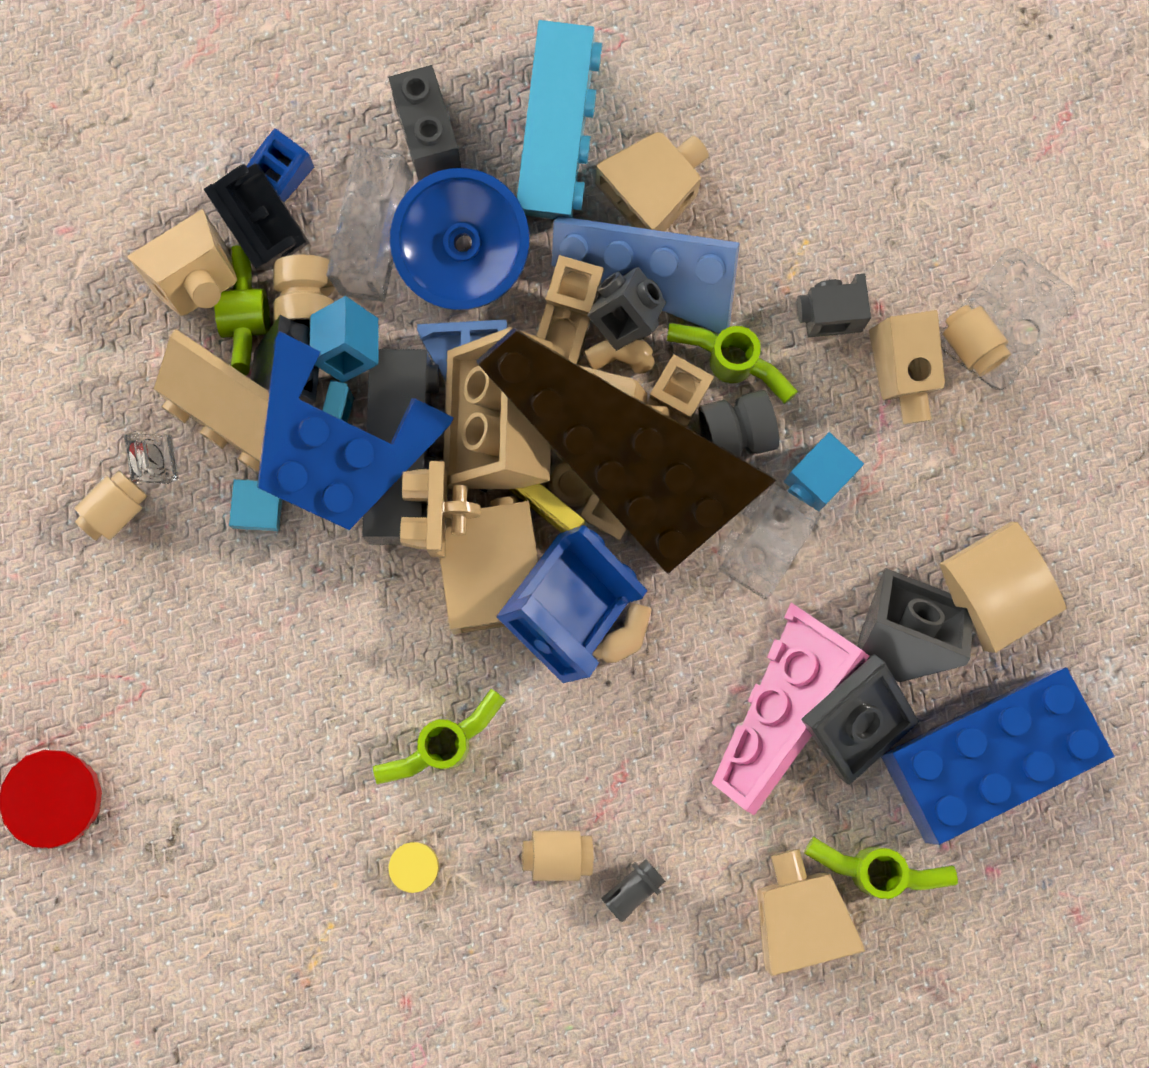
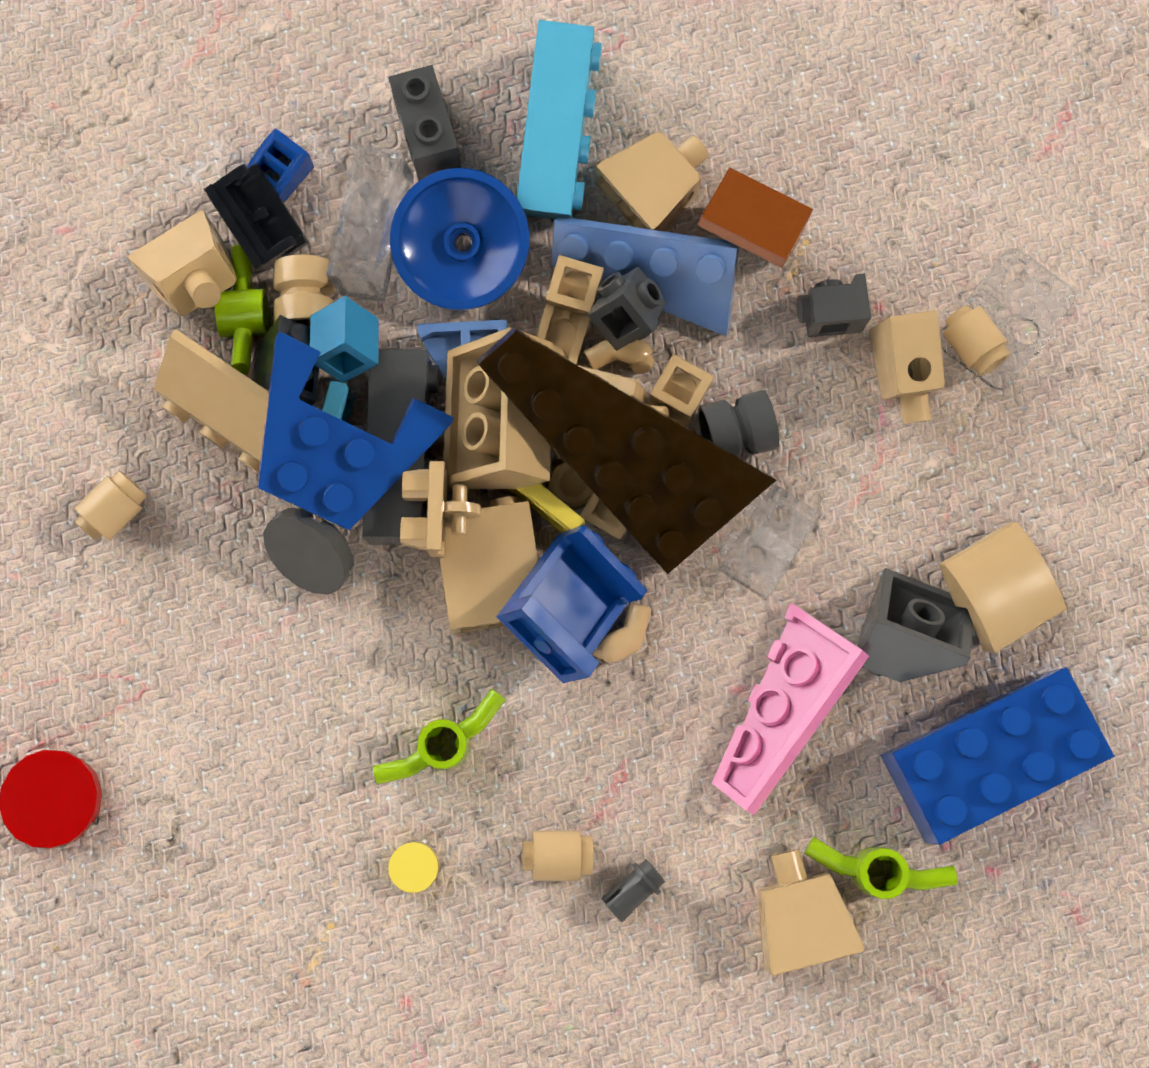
clear tile [124,431,179,484] -> none
medium azure tile [229,479,283,531] -> none
lime piece [666,323,798,404] -> none
dark azure brick [784,432,864,513] -> none
dark grey tile [801,654,919,785] -> none
none -> dark grey tile [263,508,353,595]
none -> dark orange slope [697,167,813,268]

